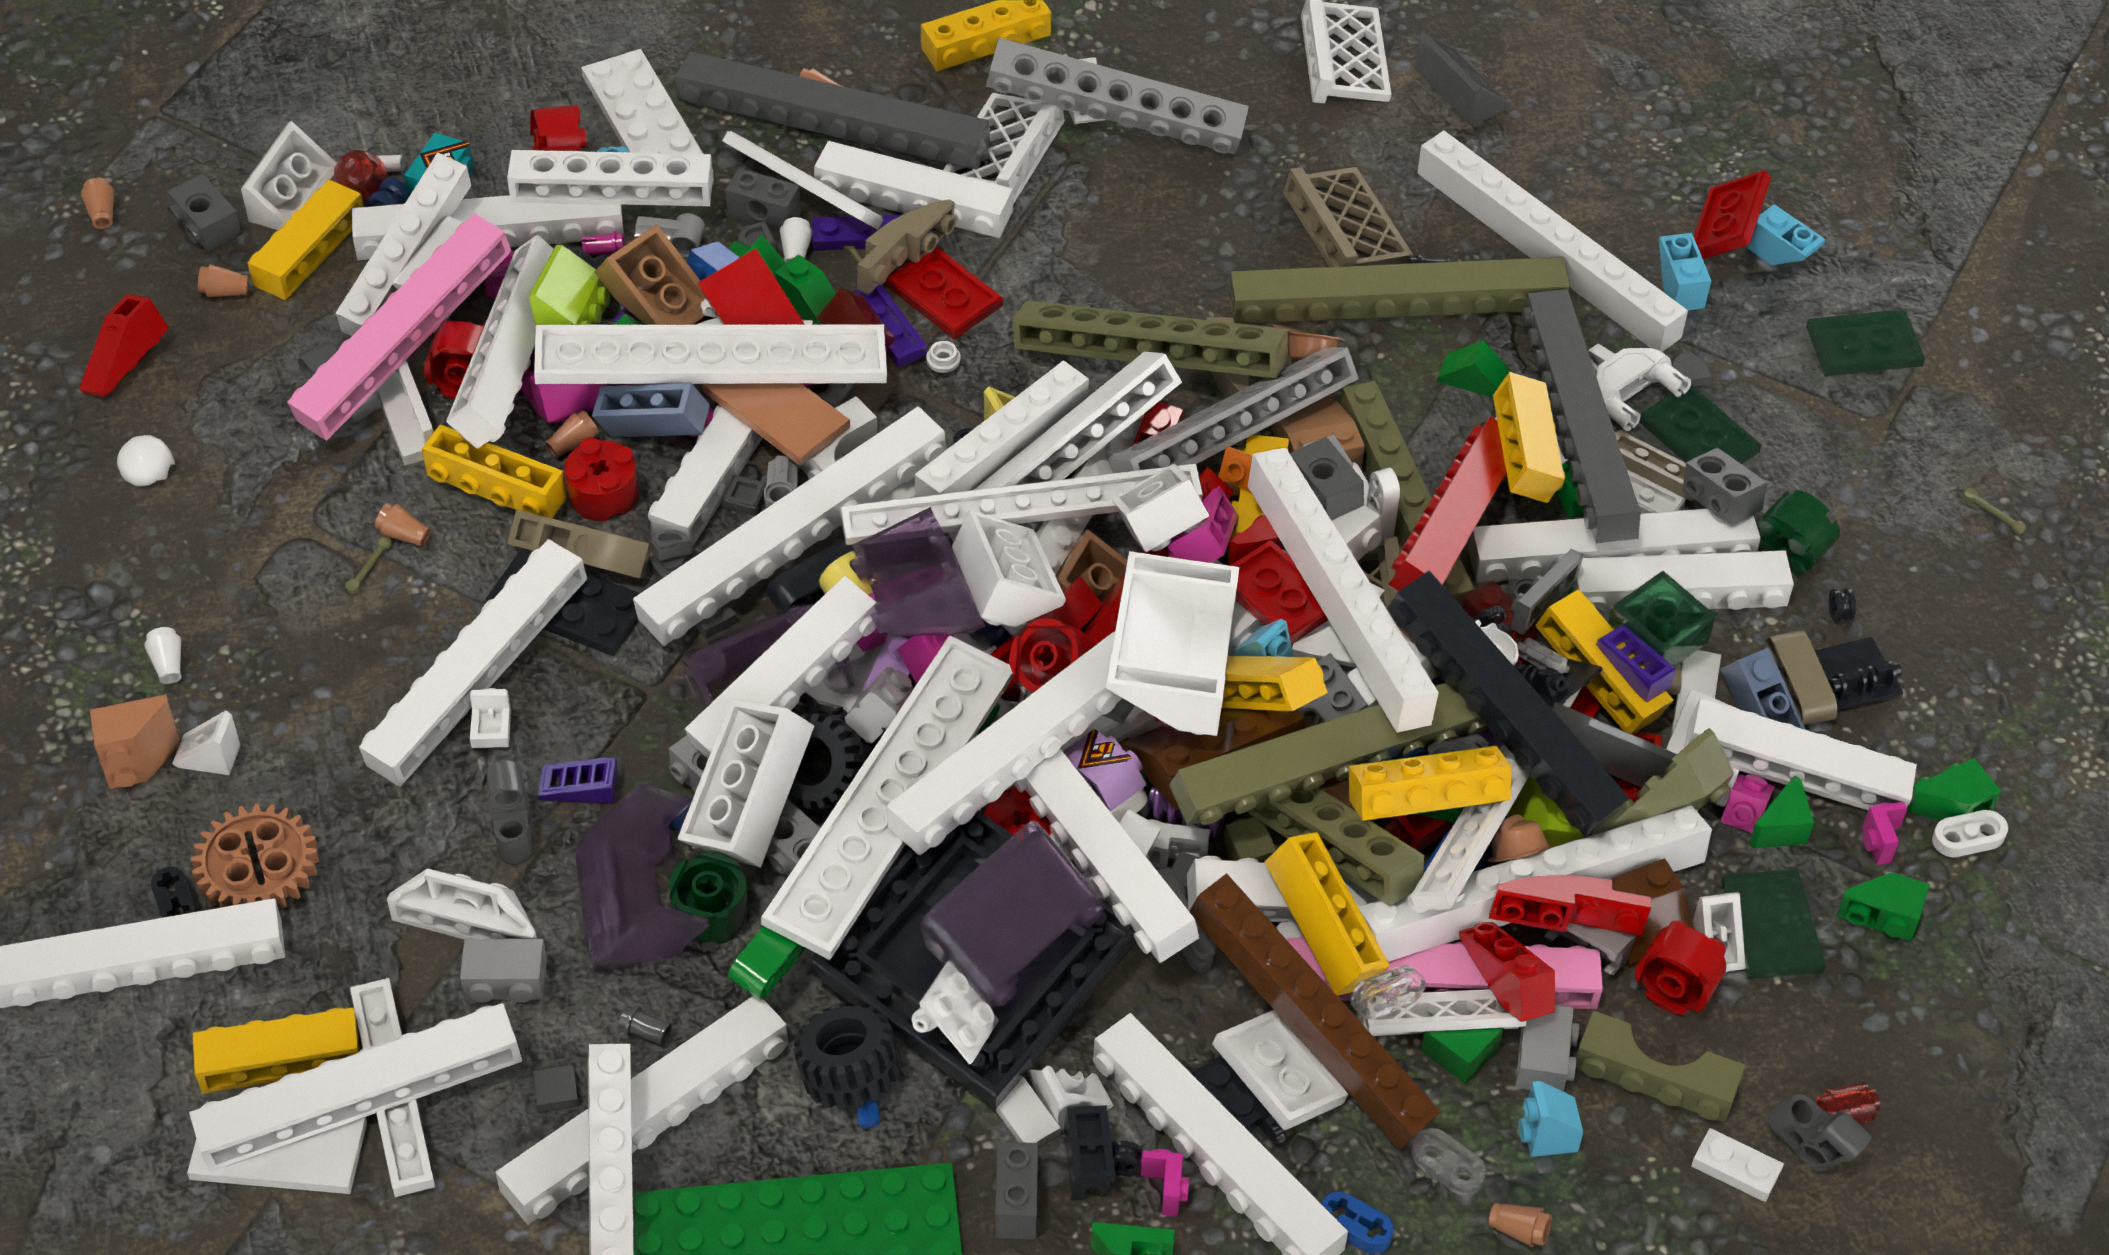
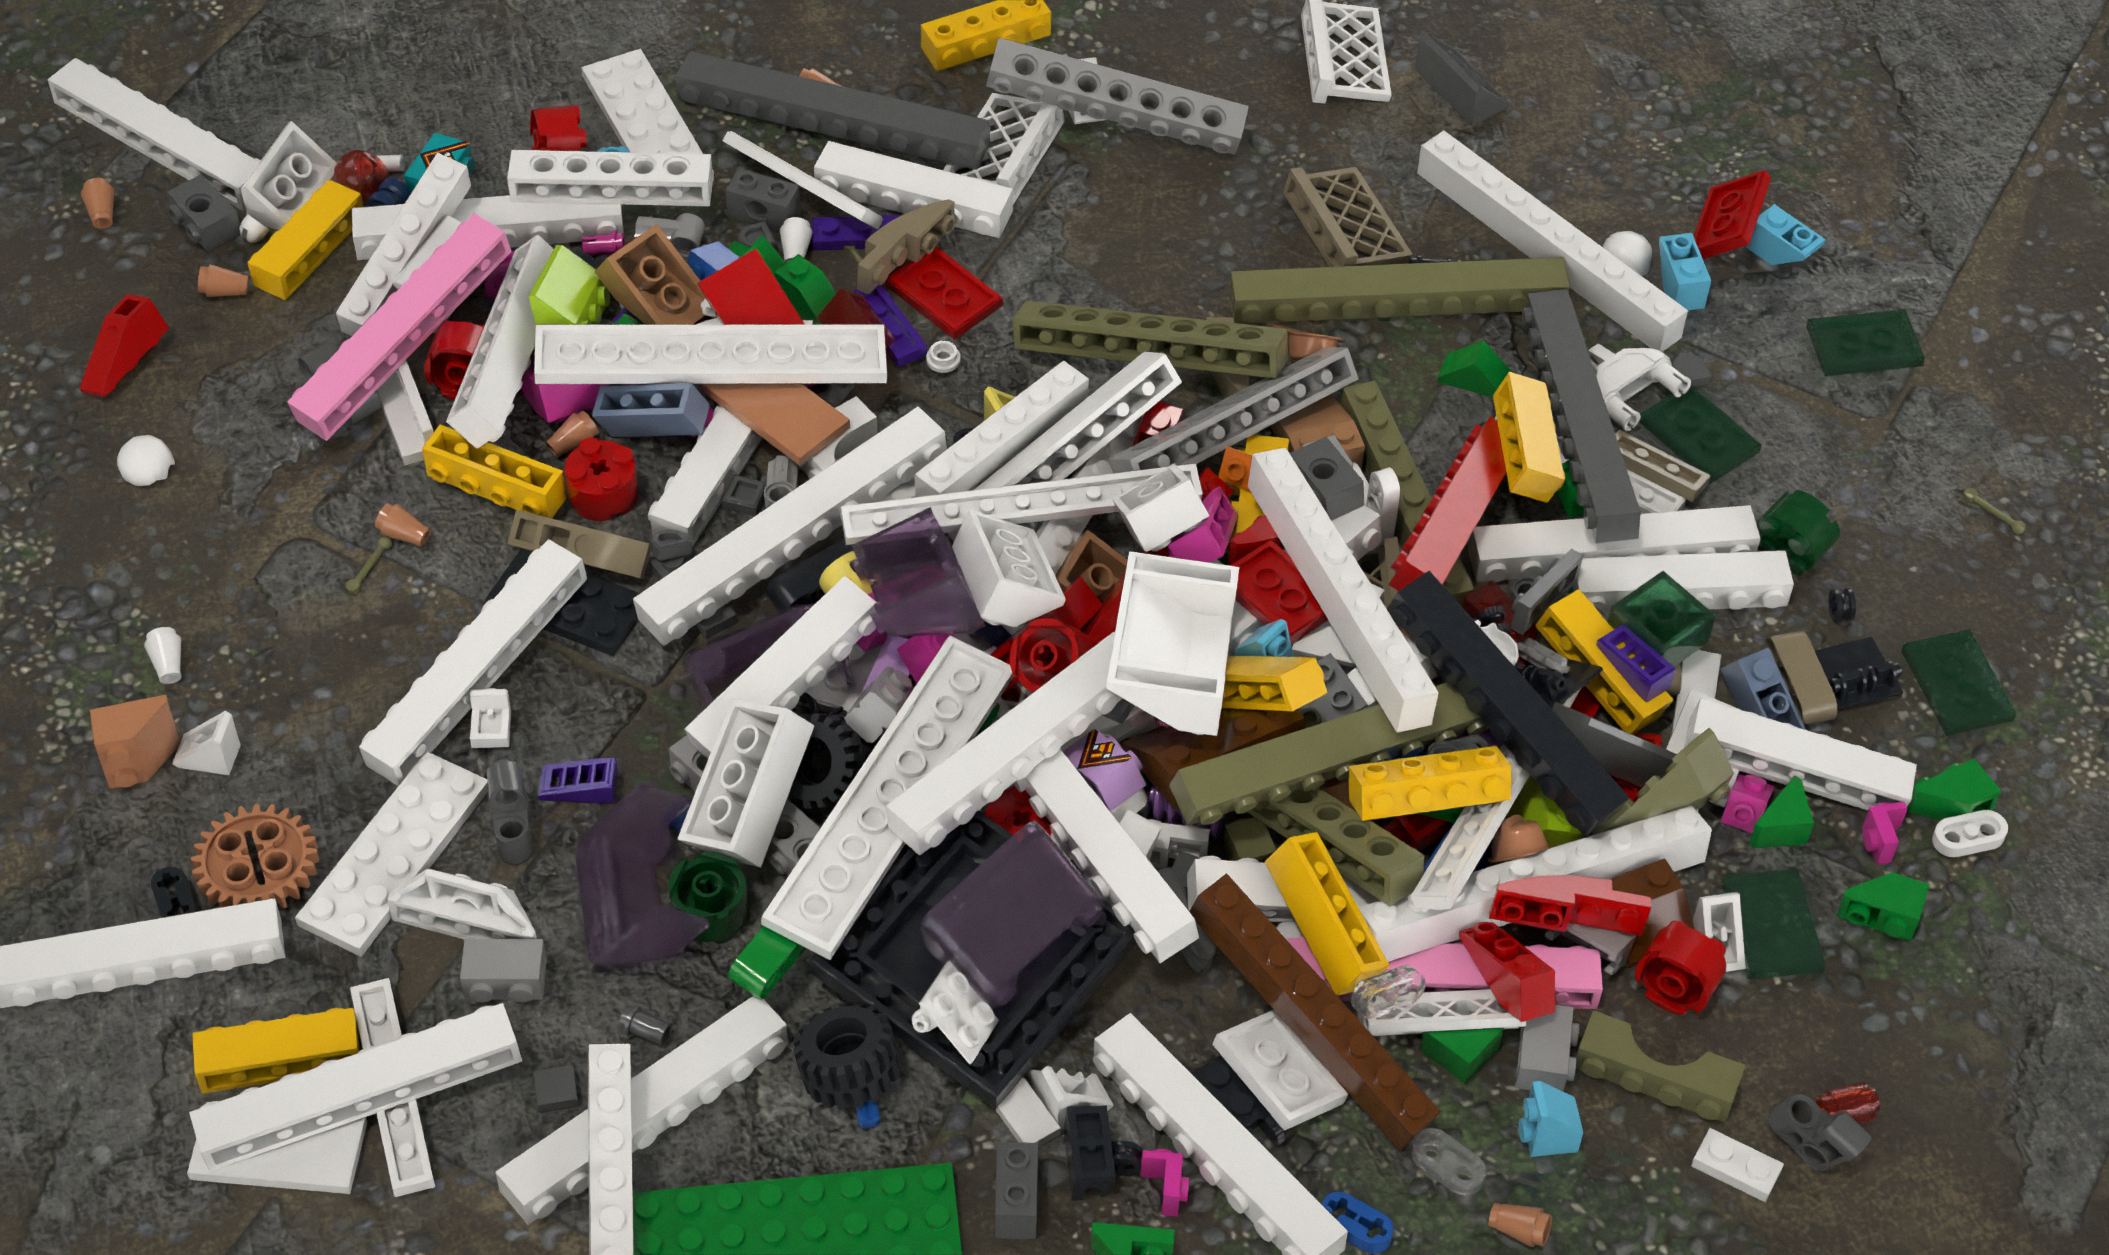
dark grey brick [1682,448,1767,526] -> none
none -> white brick [48,58,261,211]
none -> white hinge [239,214,269,243]
none -> white plate [295,751,489,957]
none -> white hair [1603,231,1652,276]
none -> clear green tile [1901,629,2016,736]

